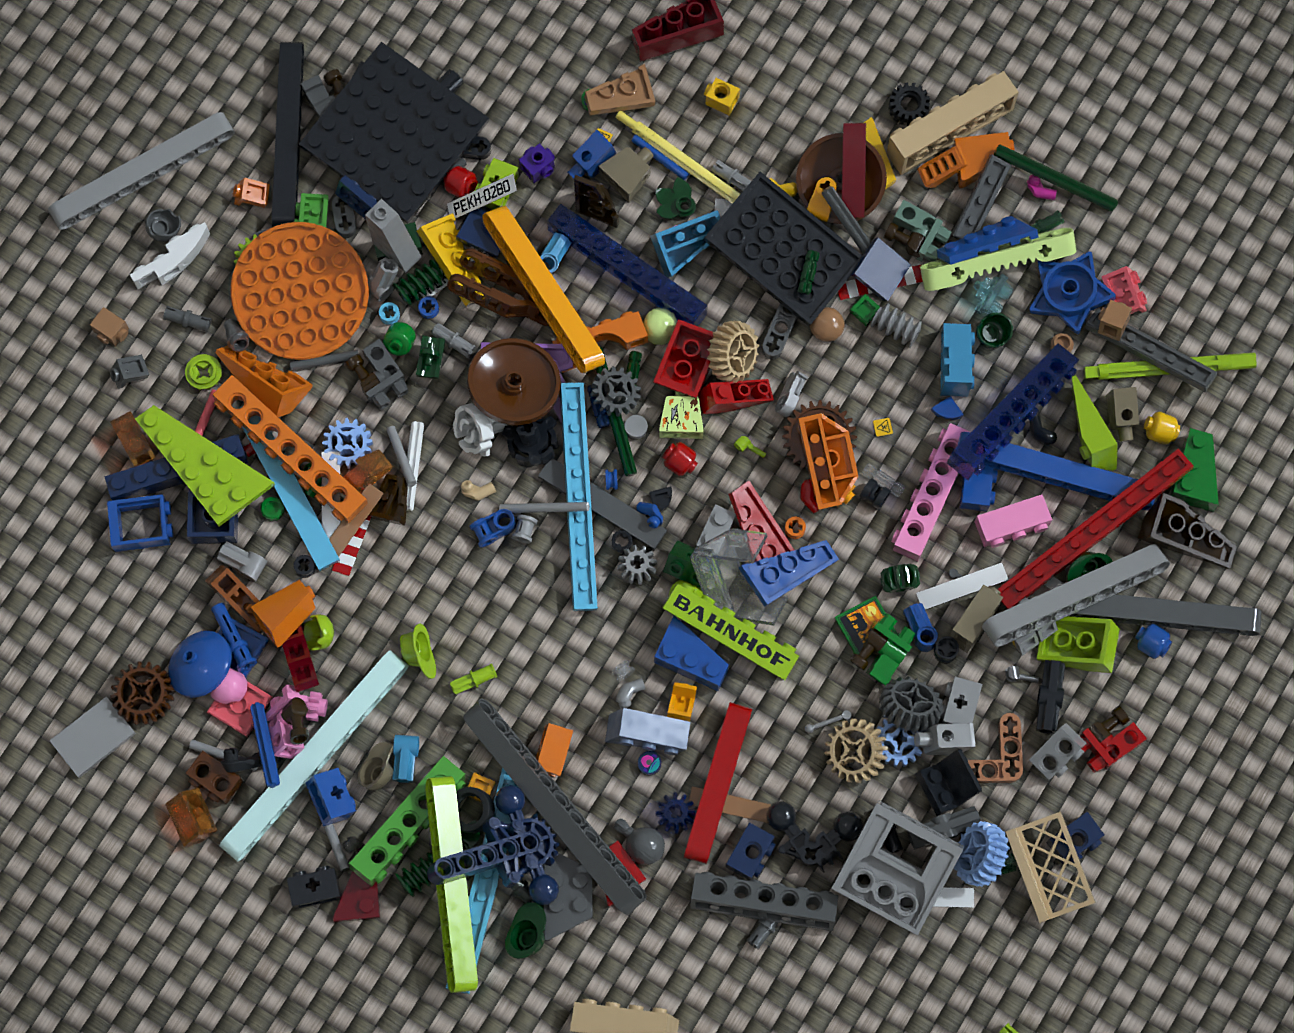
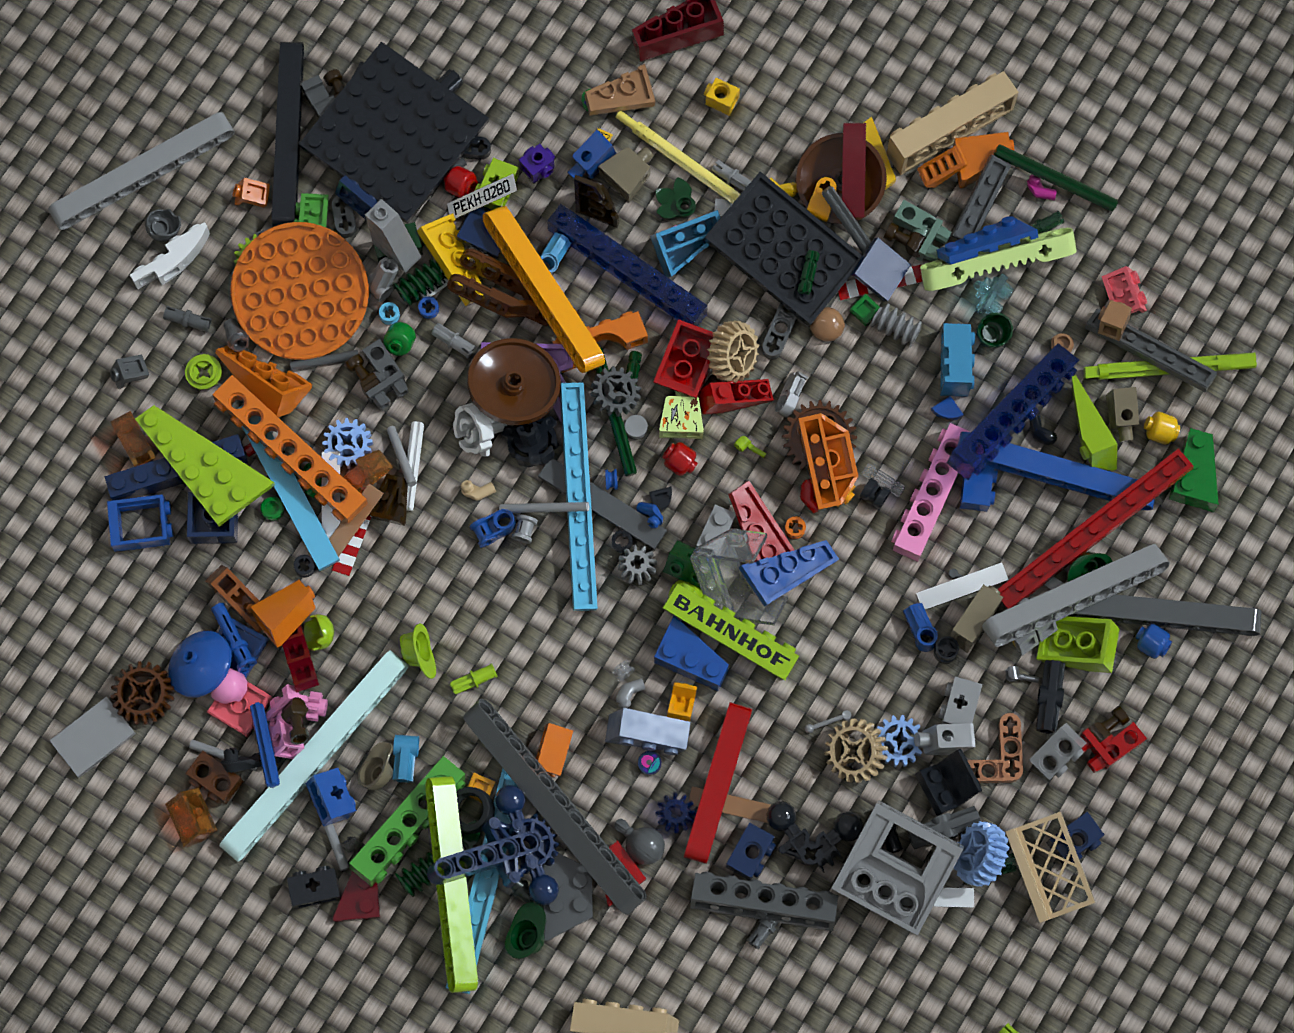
medium nougat brick [90,307,129,347] -> none
coral bar [195,389,216,436] -> none
light grey piece [217,542,268,582] -> none
dark green hips [416,335,445,380] -> none
dark blue axle [587,385,610,428] -> none
blue bar [631,134,689,180] -> none
yellowish green hair [643,308,677,345] -> none
tile [834,596,898,654] -> none
green hips [849,613,915,686] -> none
yellow sticker [873,418,893,437] -> none
dark grey gear [879,676,943,734] -> none
dark green gear [880,564,920,593] -> none
black tyre [889,82,930,126] -> none
bright pink brick [975,494,1052,548] -> none
blue plate [1030,251,1116,334] -> none
dark brown wedge [1138,493,1237,569] -> none

